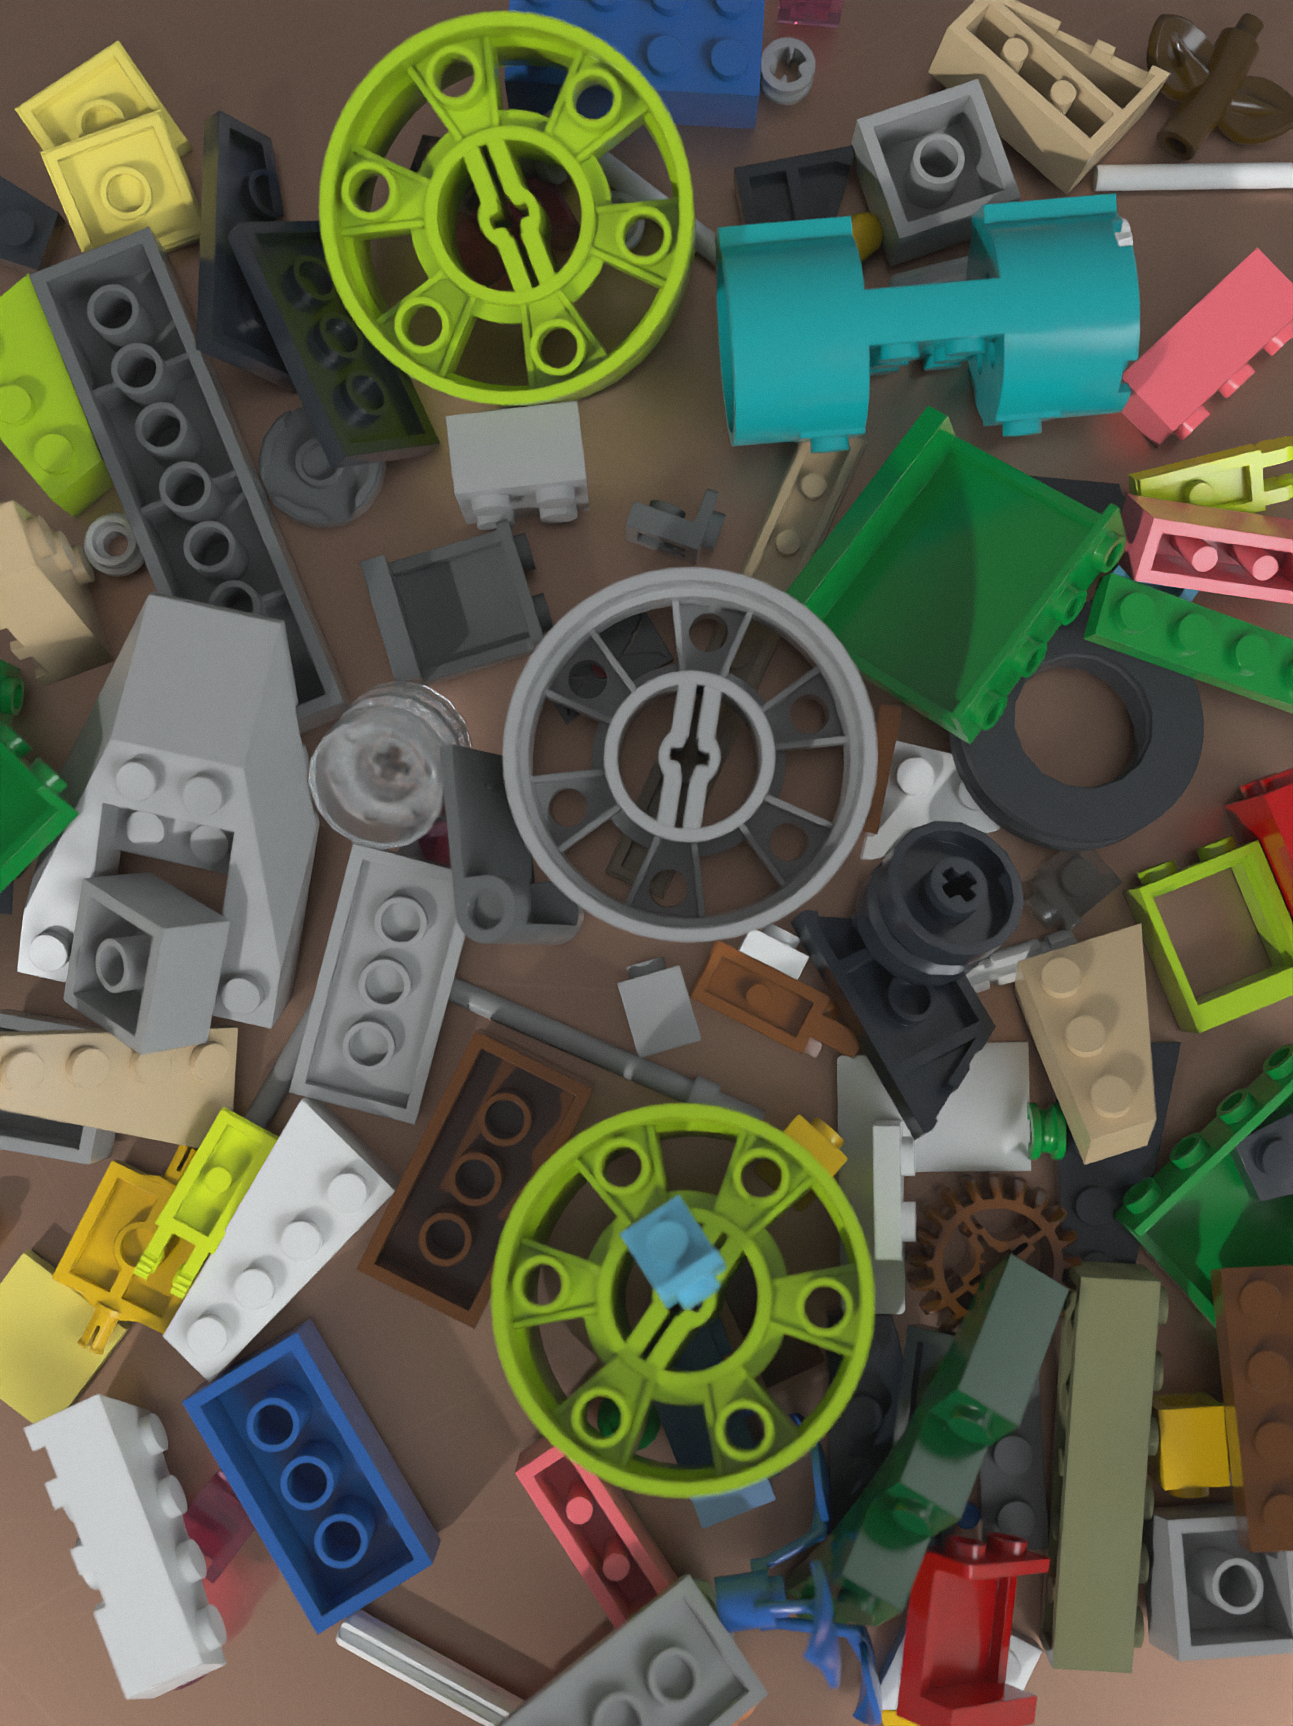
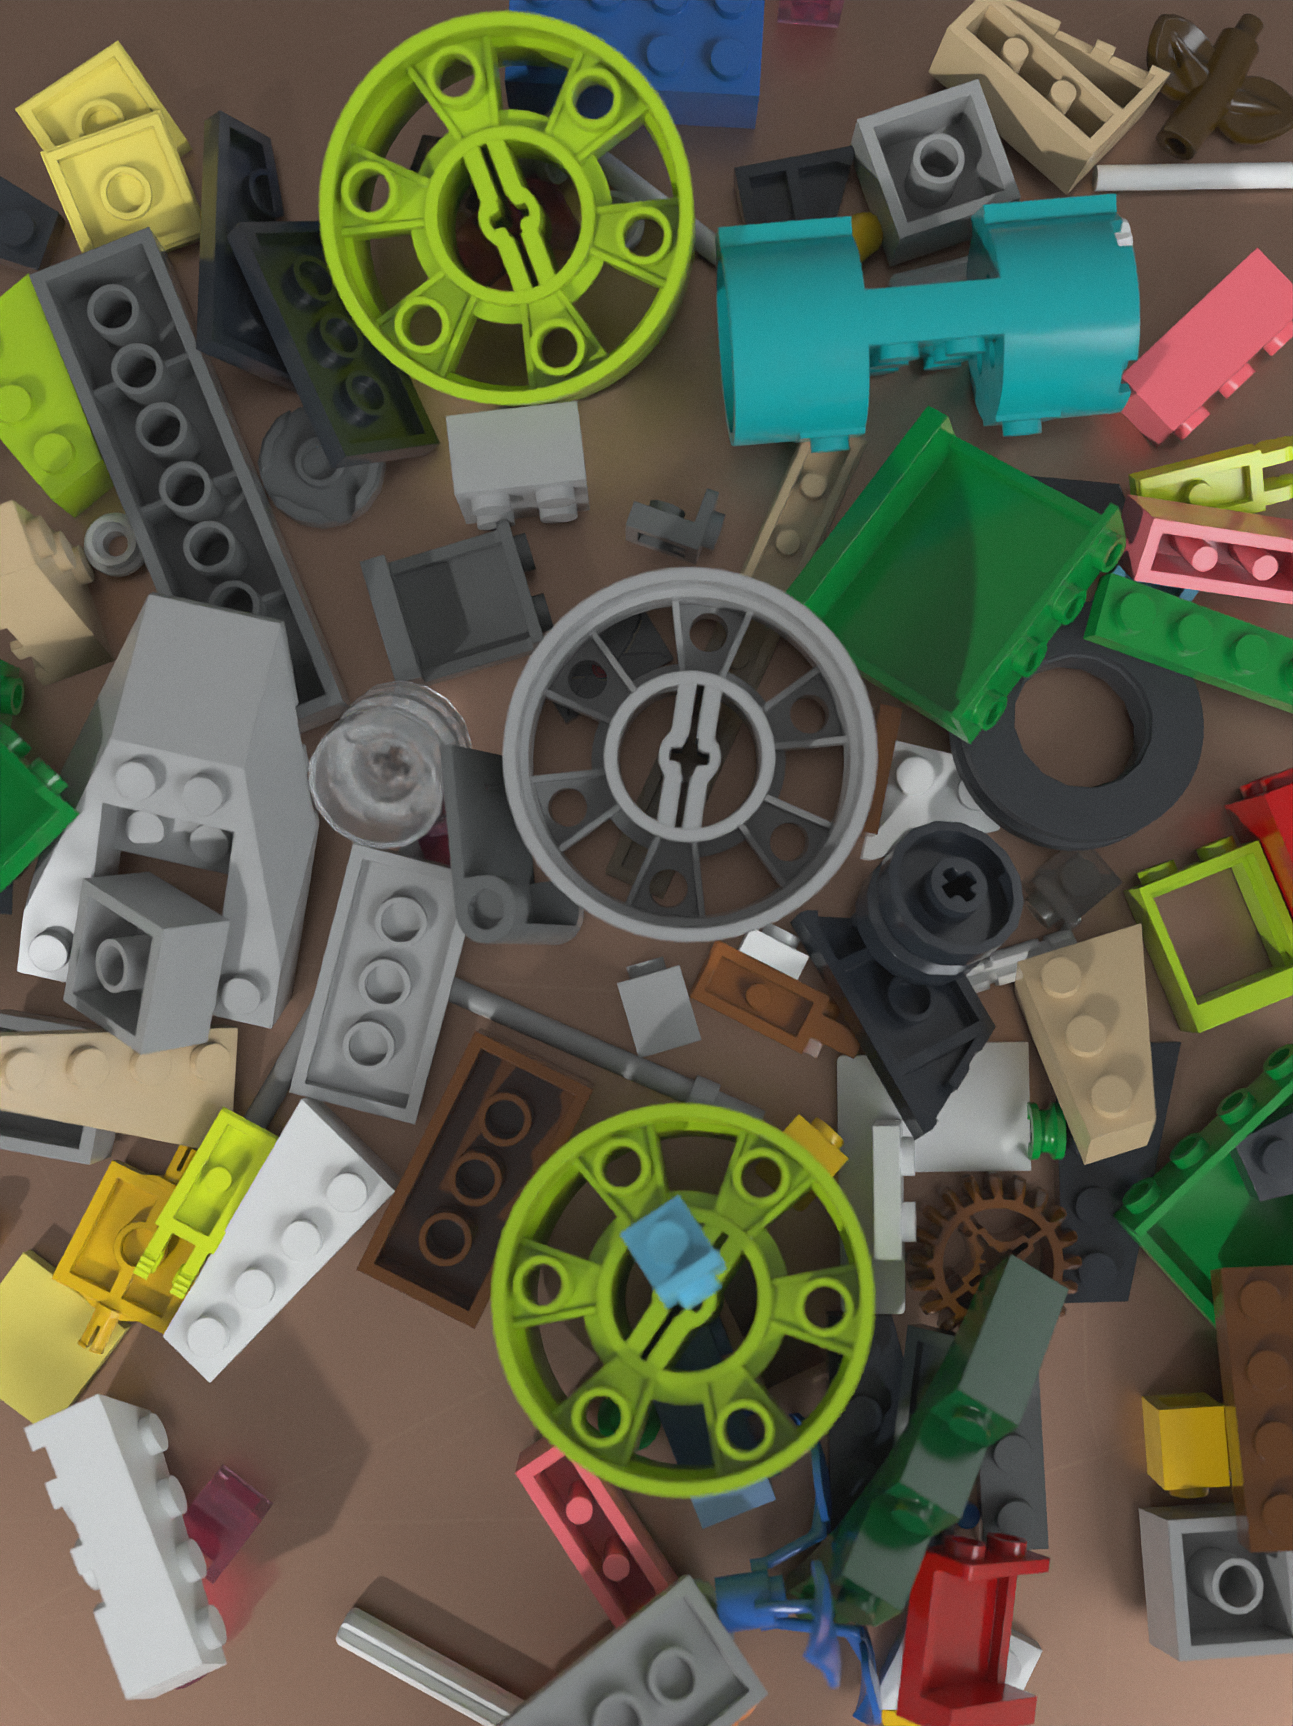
blue brick [182,1318,441,1635] -> none
light grey bush [760,37,816,105] -> none
olive brick [1039,1261,1168,1673] -> none

